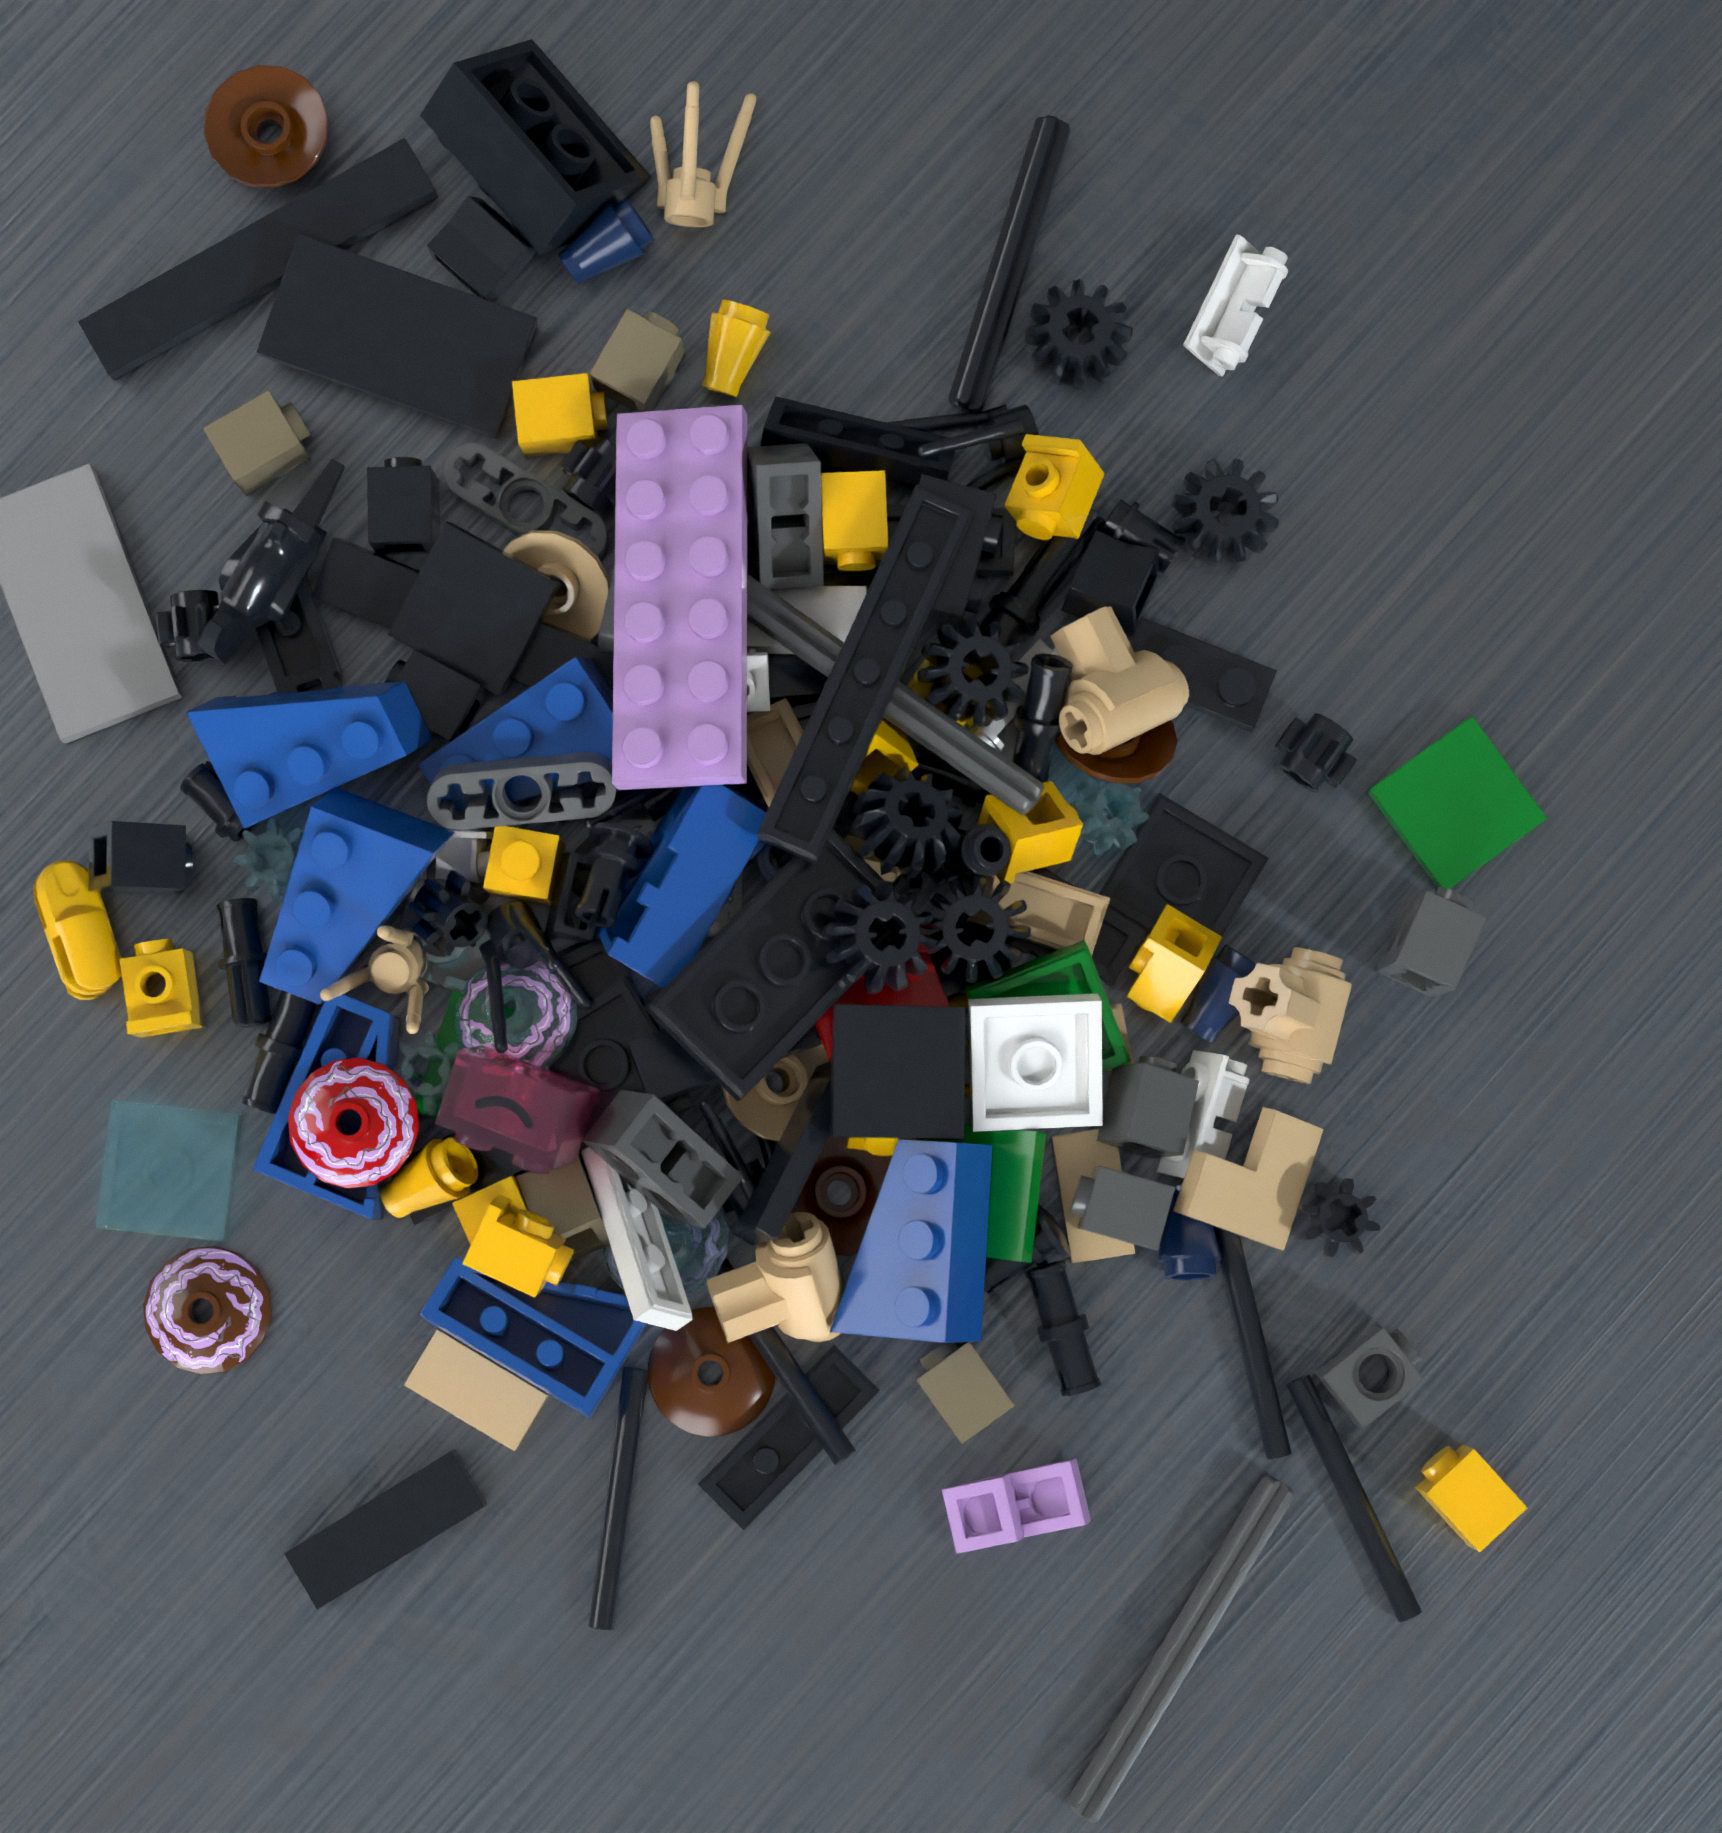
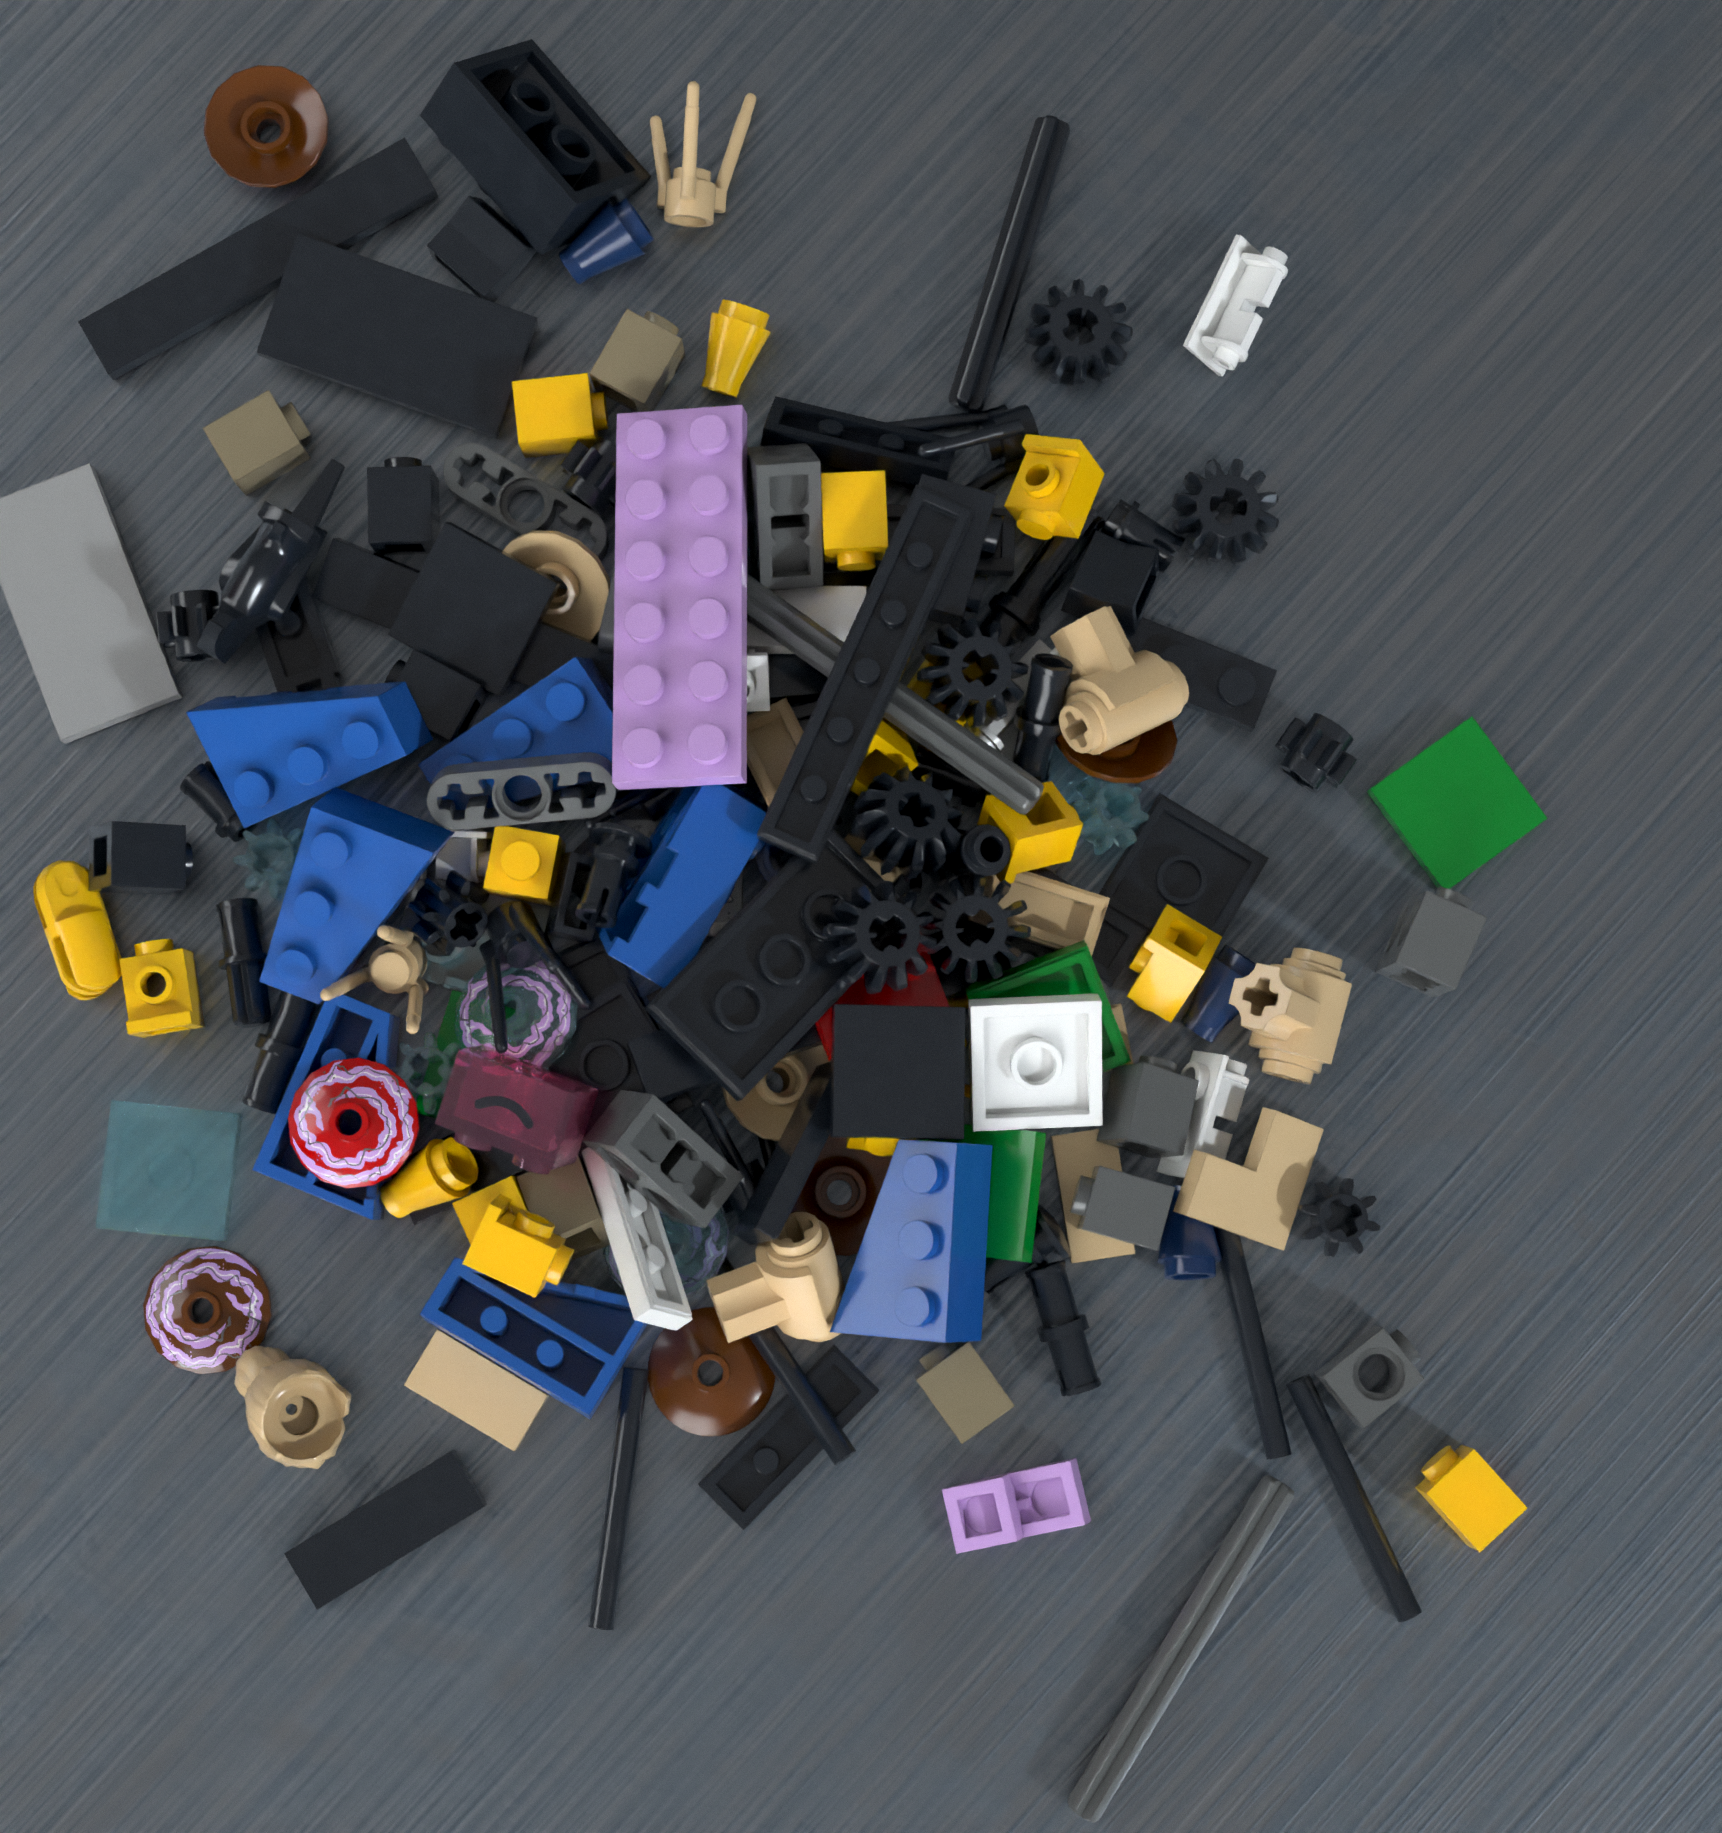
none -> tan piece [234,1346,351,1469]

